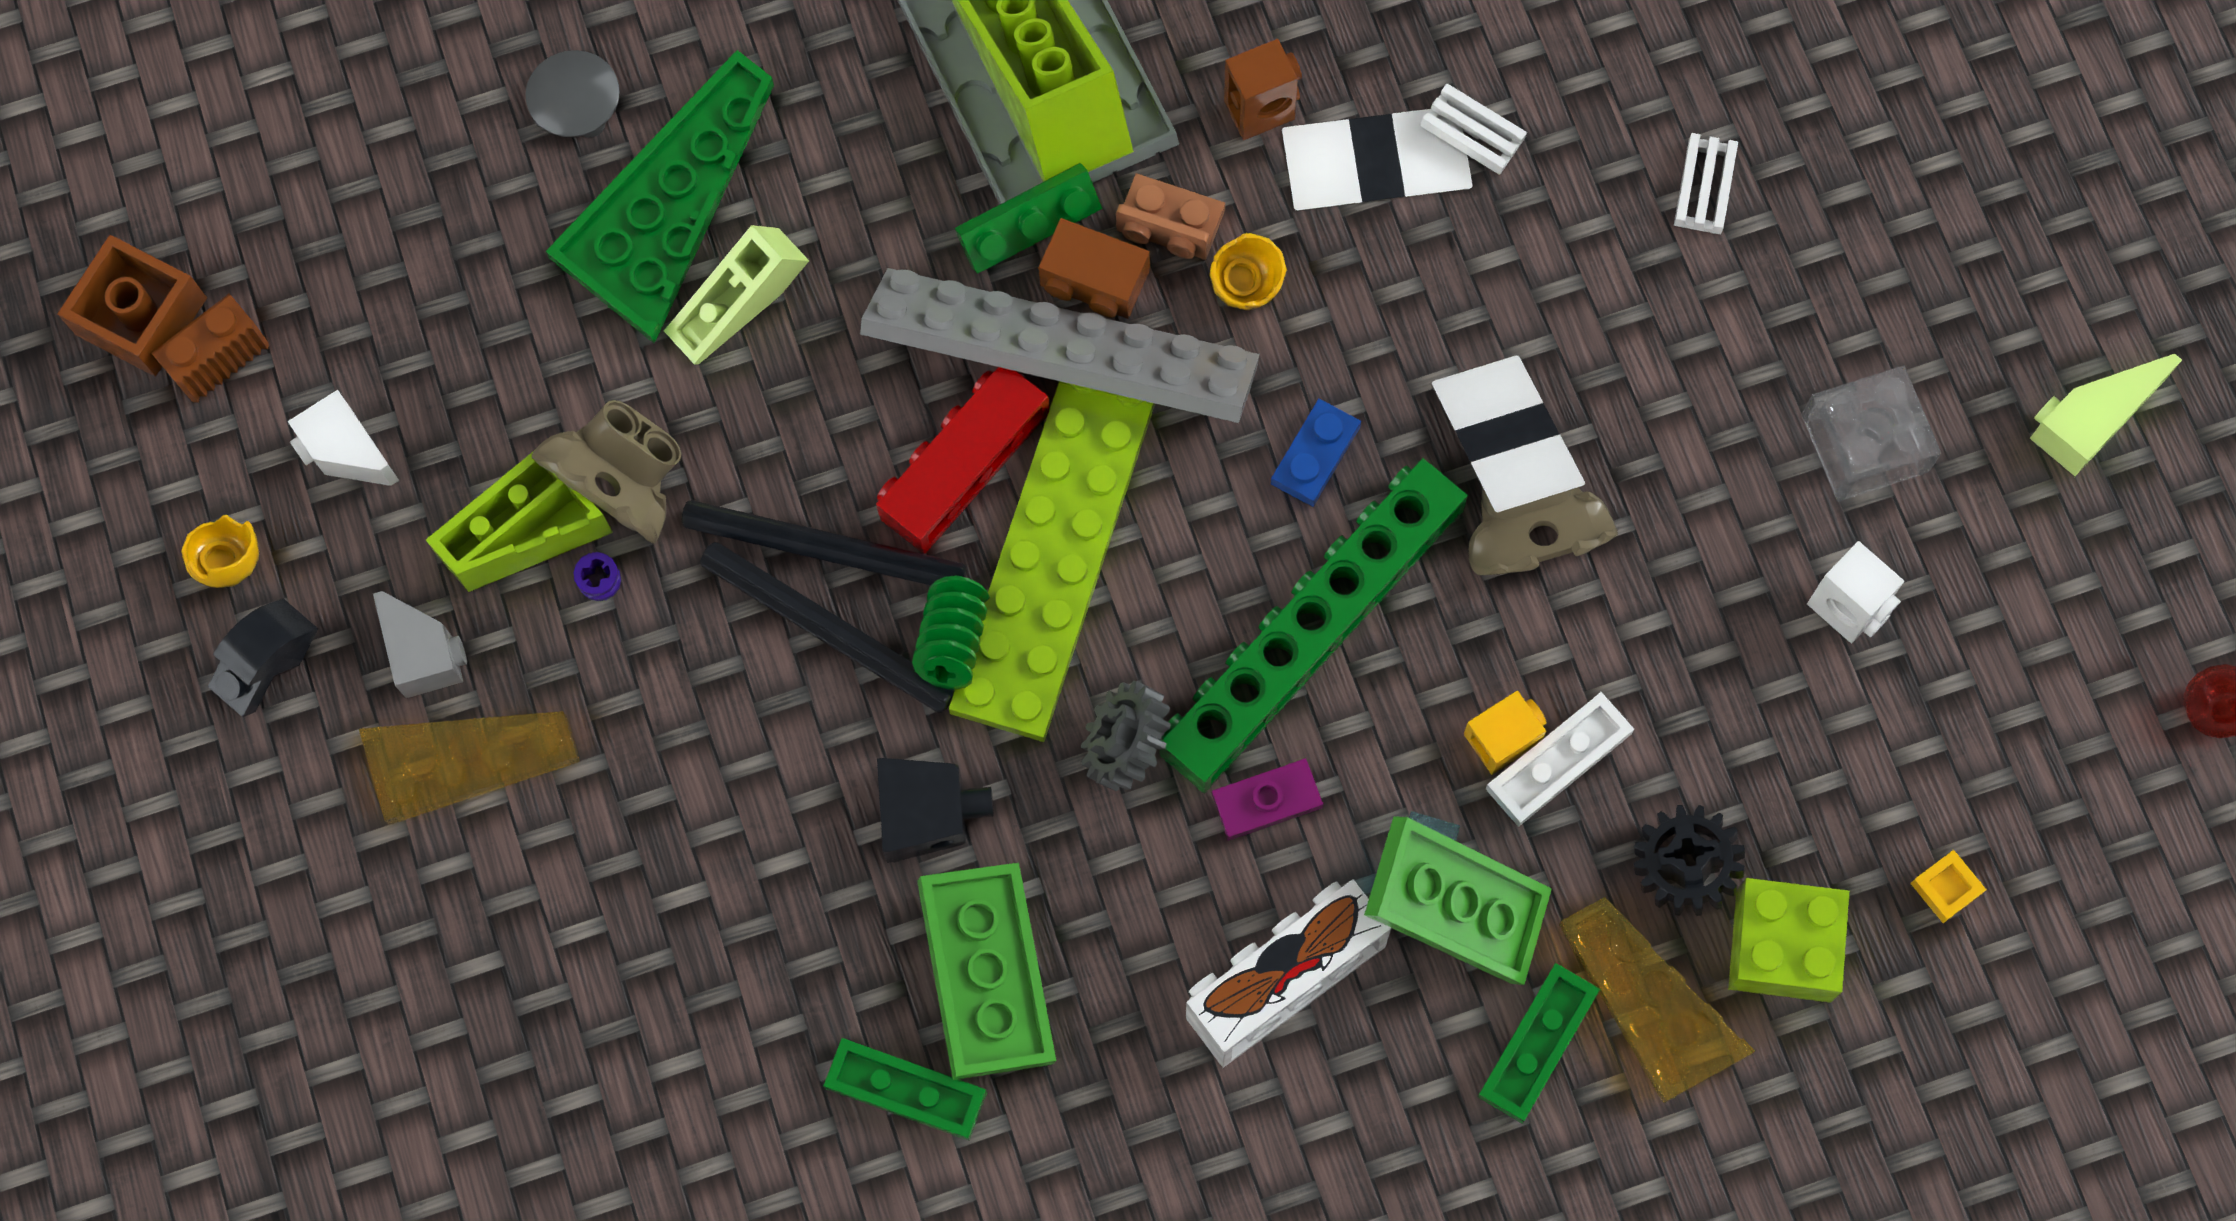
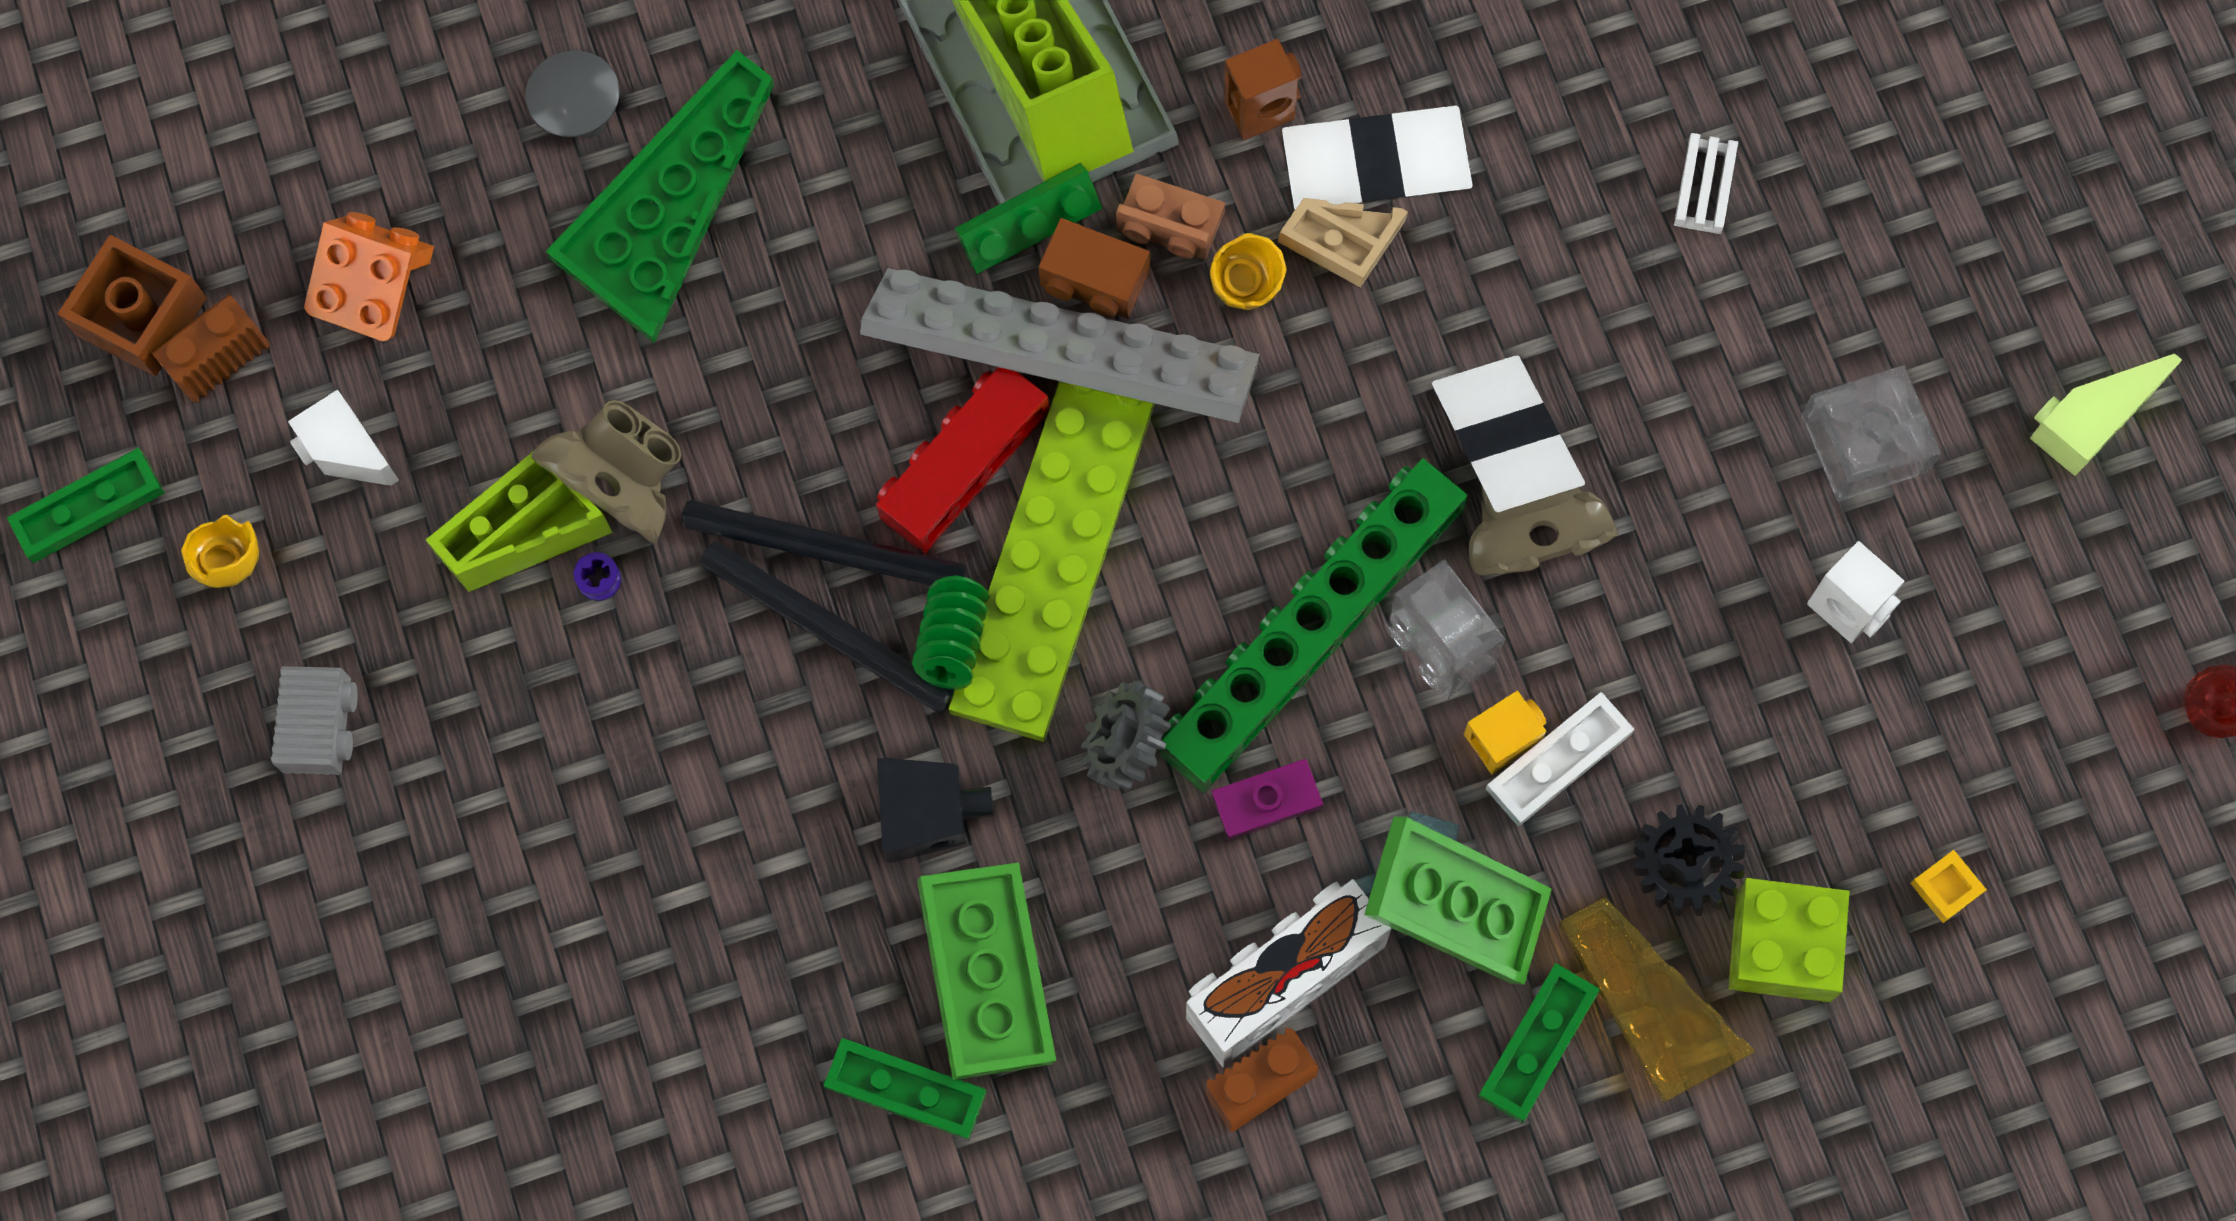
black brick [208,598,318,717] -> none
clear yellow wing [359,711,580,825] -> none
light grey slope [373,591,467,698] -> none
yellowish green slope [664,225,809,364] -> none
blue plate [1271,399,1361,507] -> none
white tile [1420,84,1527,175] -> none
none -> green plate [7,447,165,564]
none -> light grey brick [271,666,358,775]
none -> orange bracket [304,212,434,341]
none -> dark orange brick [1206,1028,1319,1133]
none -> tan wing [1278,198,1408,288]
none -> clear brick [1389,559,1505,699]

